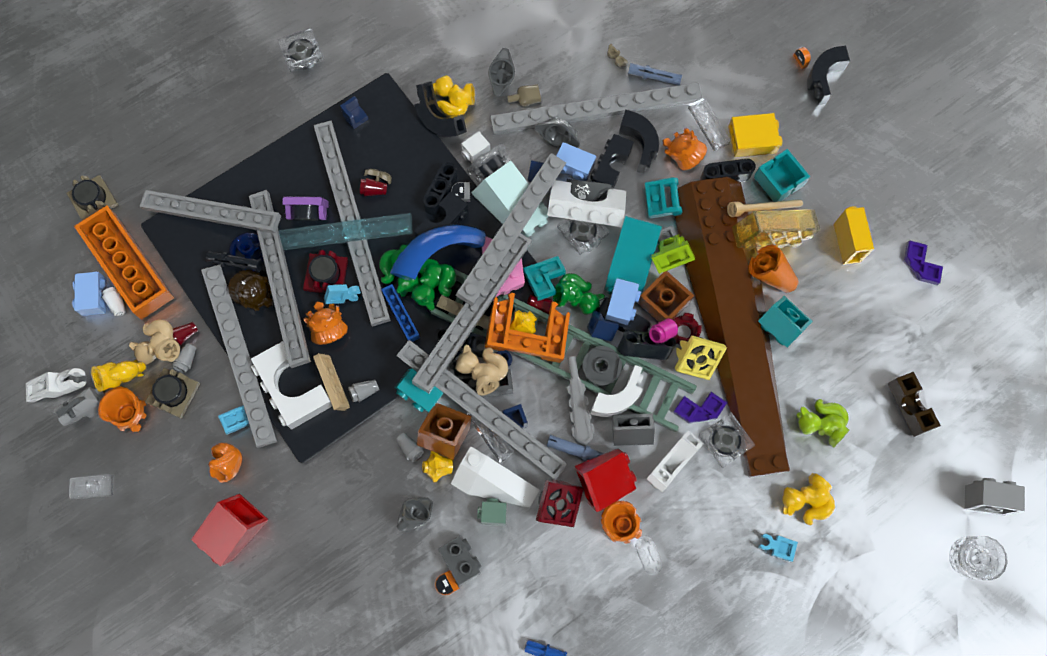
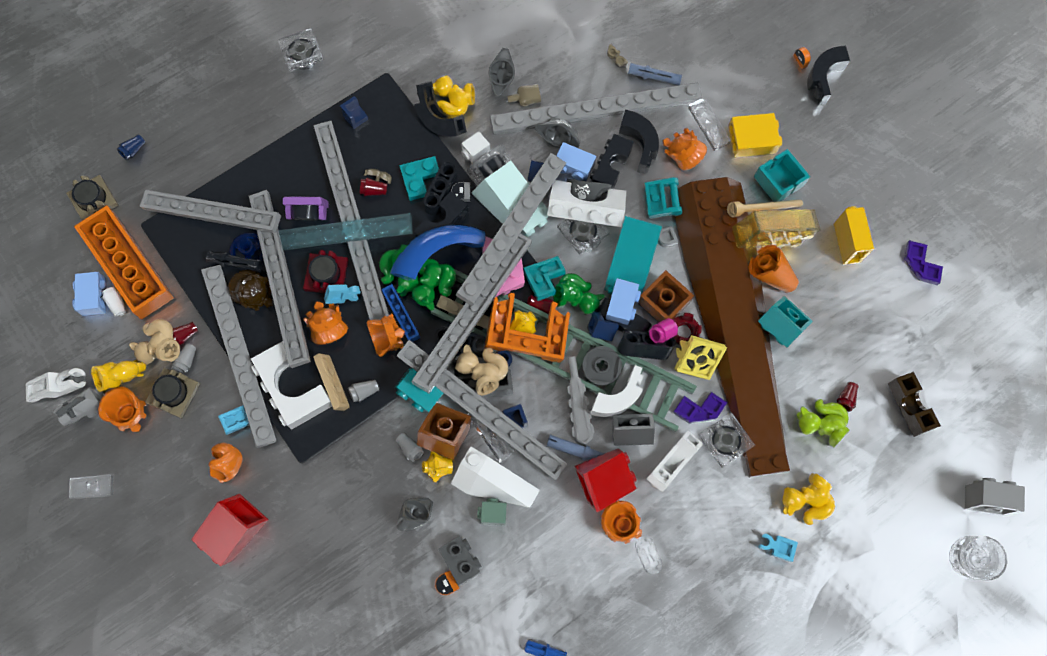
dark red piece [536,479,584,527] -> none
lime tile [651,235,695,274] -> none
black beam [700,158,756,182] -> none
none -> dark blue cone [117,134,146,160]
none -> orange hair [367,313,405,357]
none -> teal plate [400,156,439,201]
none -> dark red cone [836,382,859,412]

